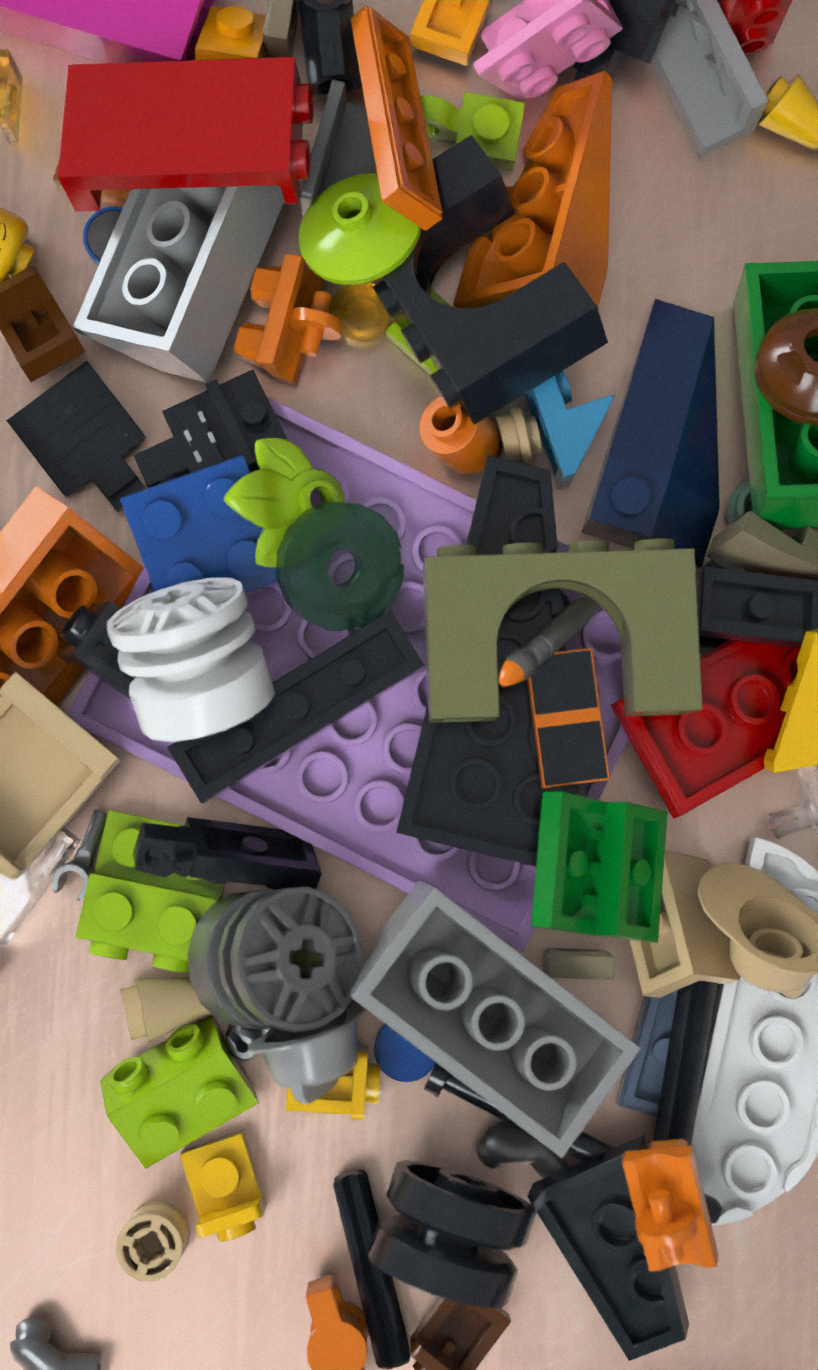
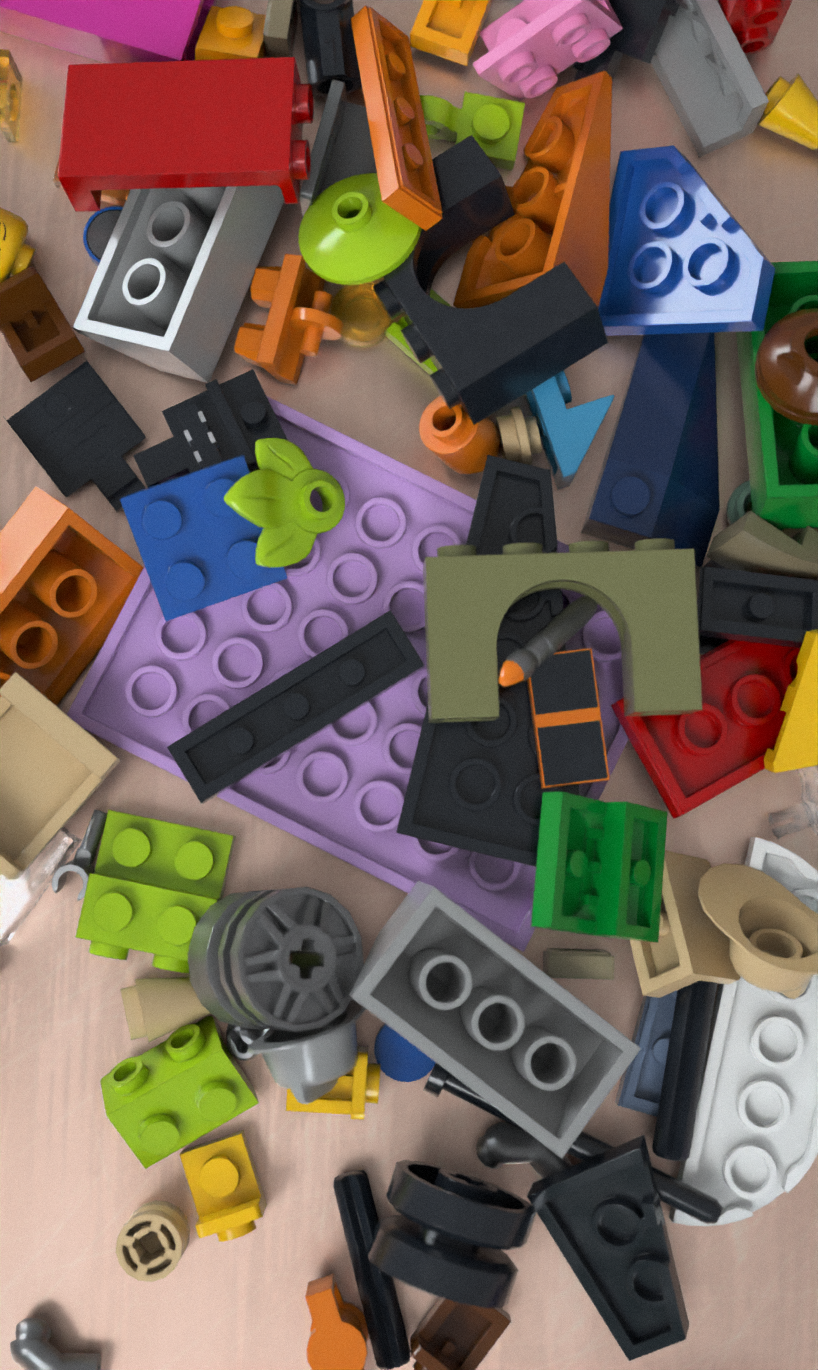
black bracket [58,601,136,699] -> none
white wheel [107,578,275,742] -> none
black hinge [133,817,322,890] -> none
clear green tile [276,501,404,631] -> none
orange hips [622,1139,719,1271] -> none
none -> blue plate [598,145,775,336]

